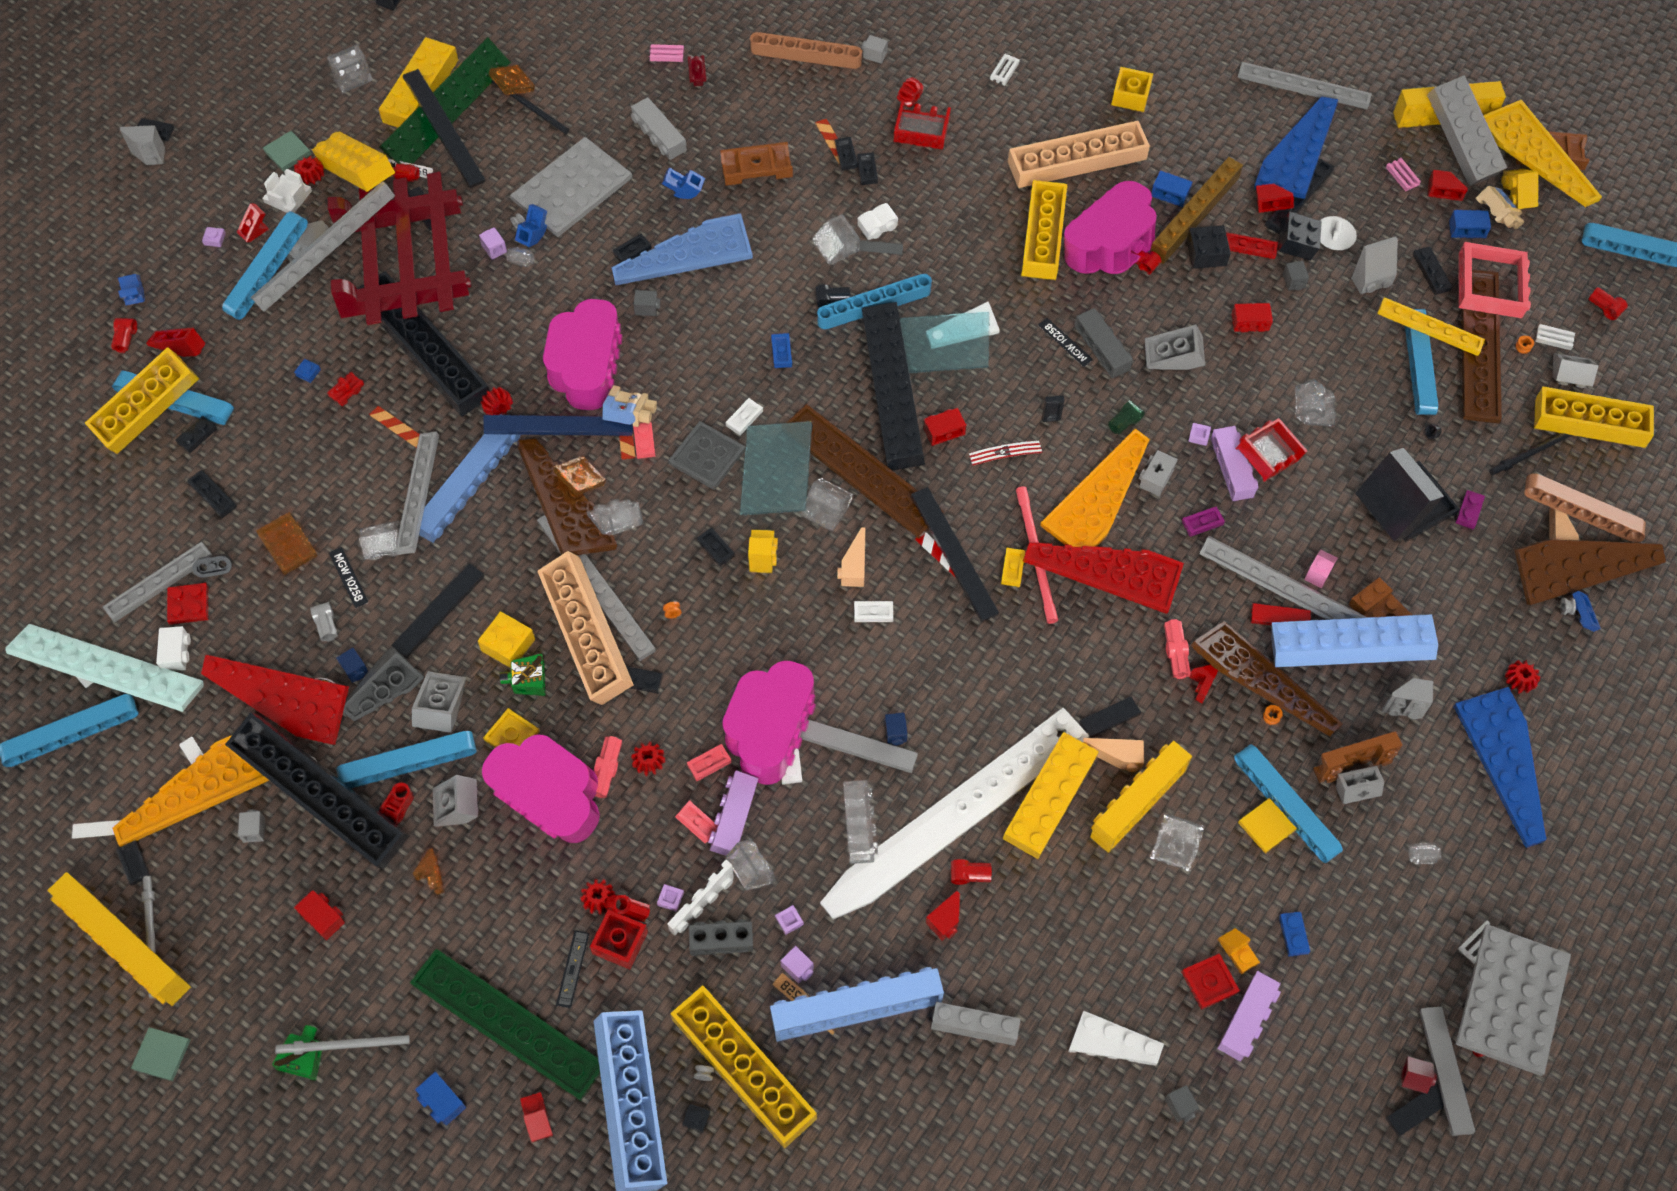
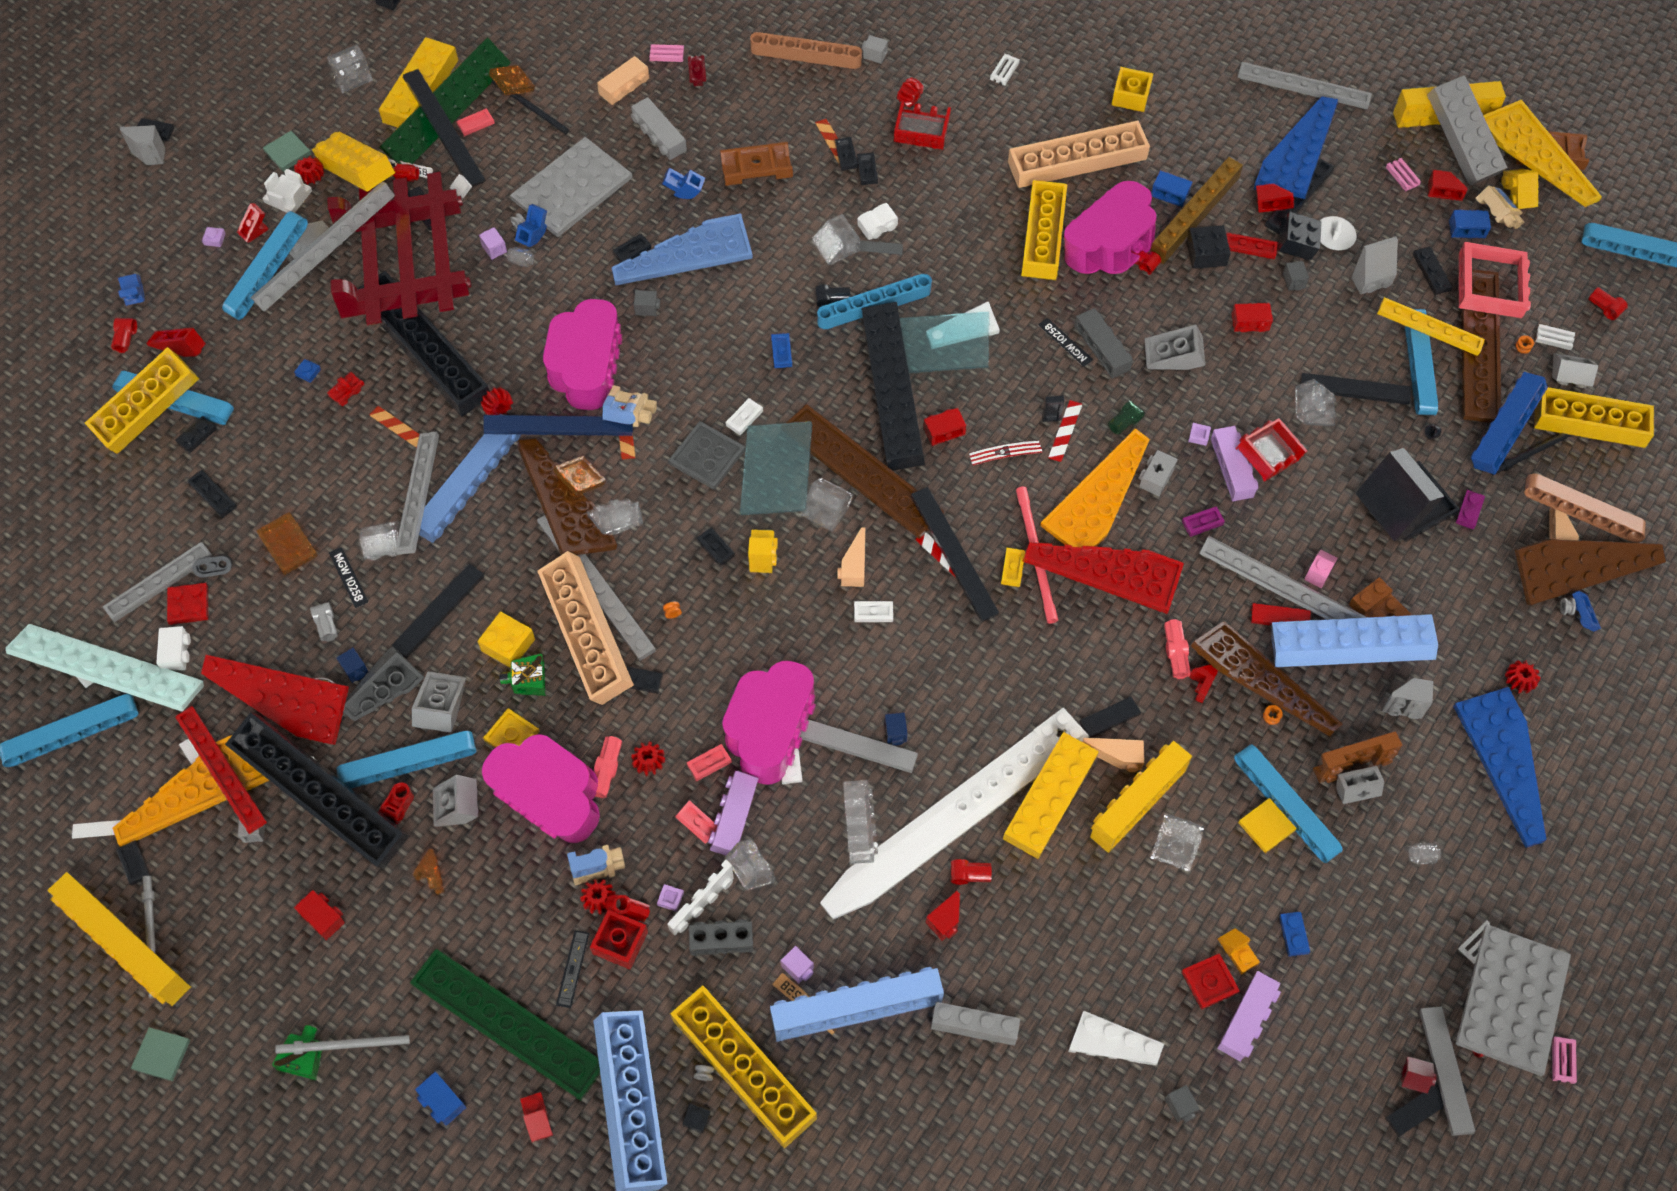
coral plate [633,422,656,459] -> none
lavender plate [775,905,804,935] -> none
none -> red tile [175,706,267,834]
none -> white tile [449,174,472,200]
none -> coral tile [456,108,495,136]
none -> hips [567,845,625,886]
none -> light nougat brick [597,56,649,105]
none -> sticker [1048,400,1082,462]
none -> black tile [1300,373,1411,405]
none -> blue brick [1471,372,1548,475]
none -> bright pink tile [1552,1037,1577,1084]

